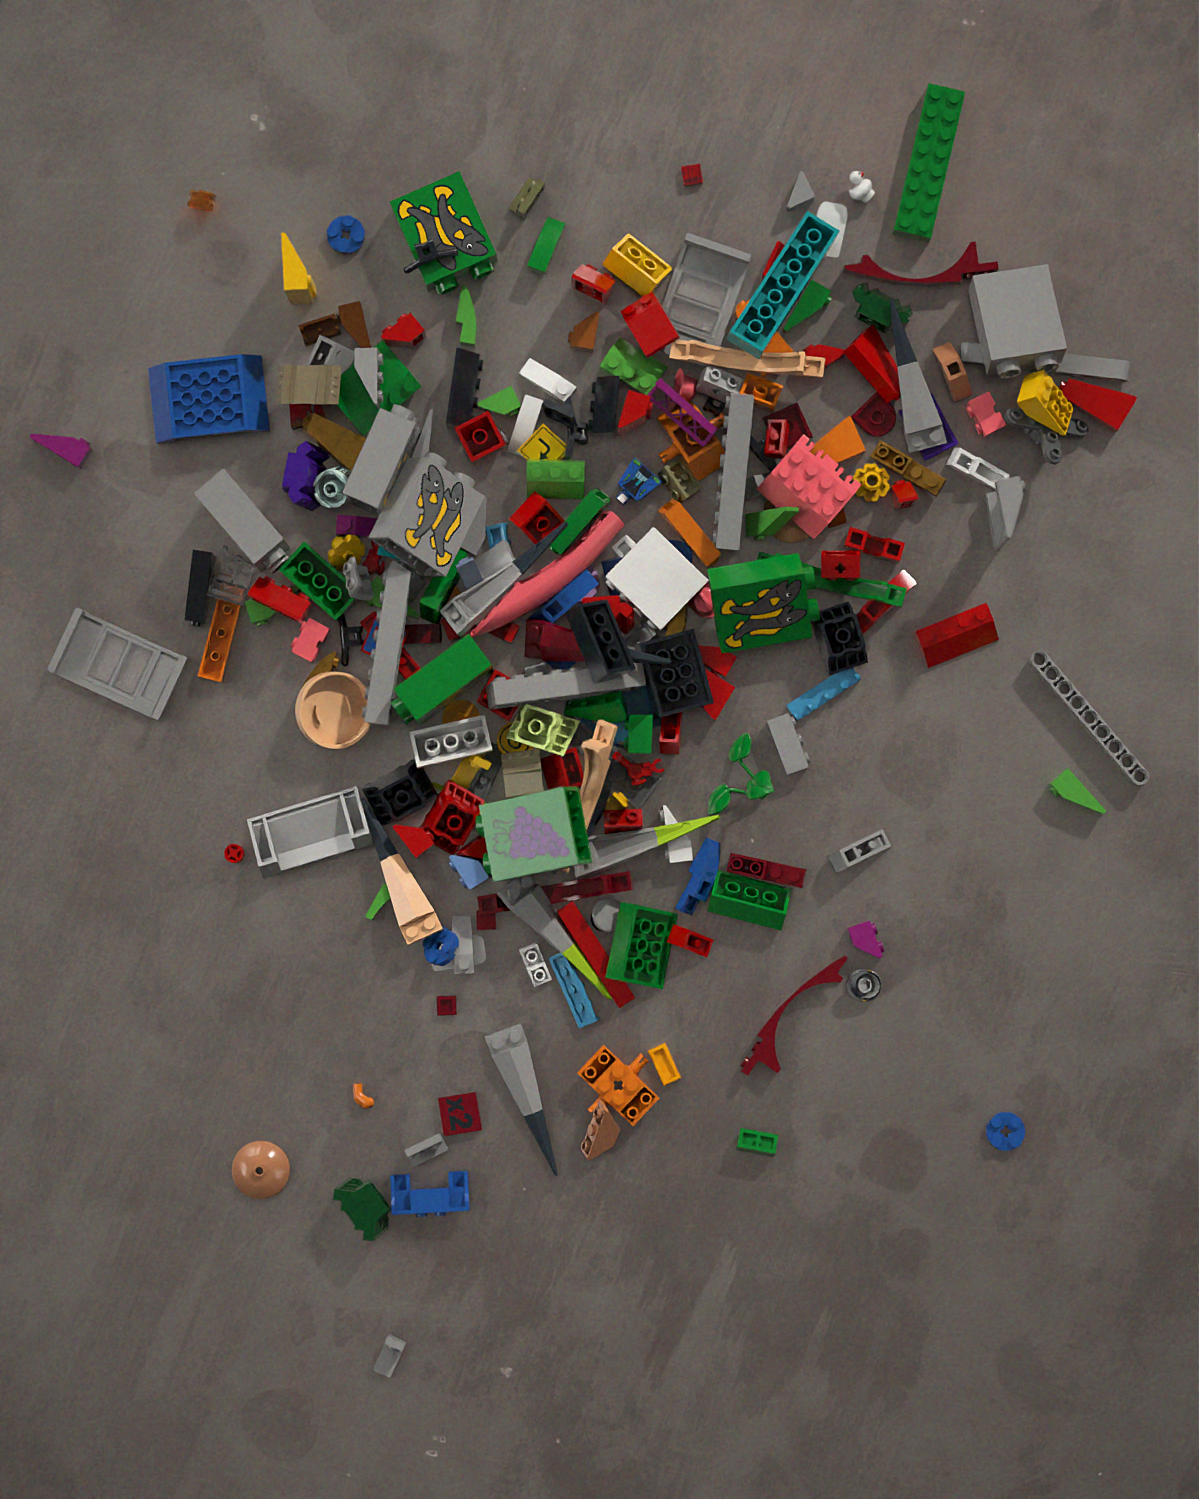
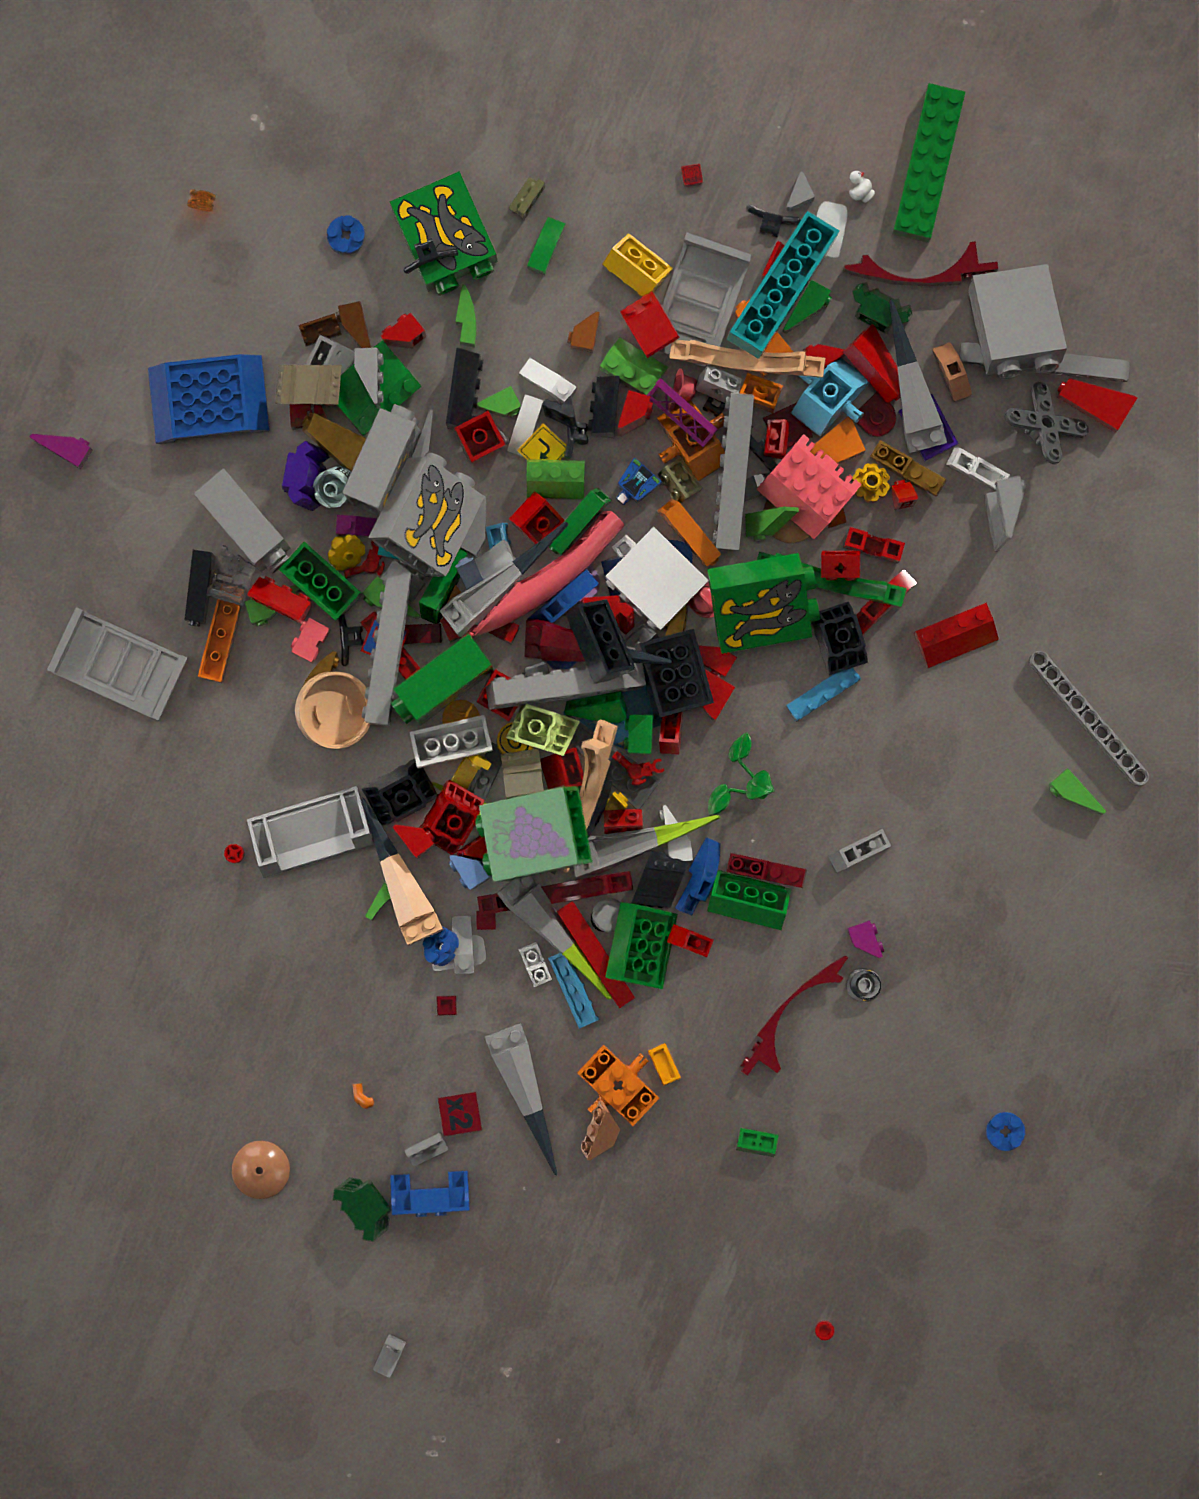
yellow slope [281,233,317,304] -> none
light grey bracket [343,557,373,601] -> none
red slope [571,264,616,305] -> none
light grey brick [766,713,811,776] -> none
coral brick [966,391,1006,438] -> none
yellow slope [1017,370,1073,436] -> none
none -> black slope [631,850,689,908]
none -> black piece [746,205,801,238]
none -> medium azure slope [791,358,869,437]
none -> red tile [815,1321,834,1341]

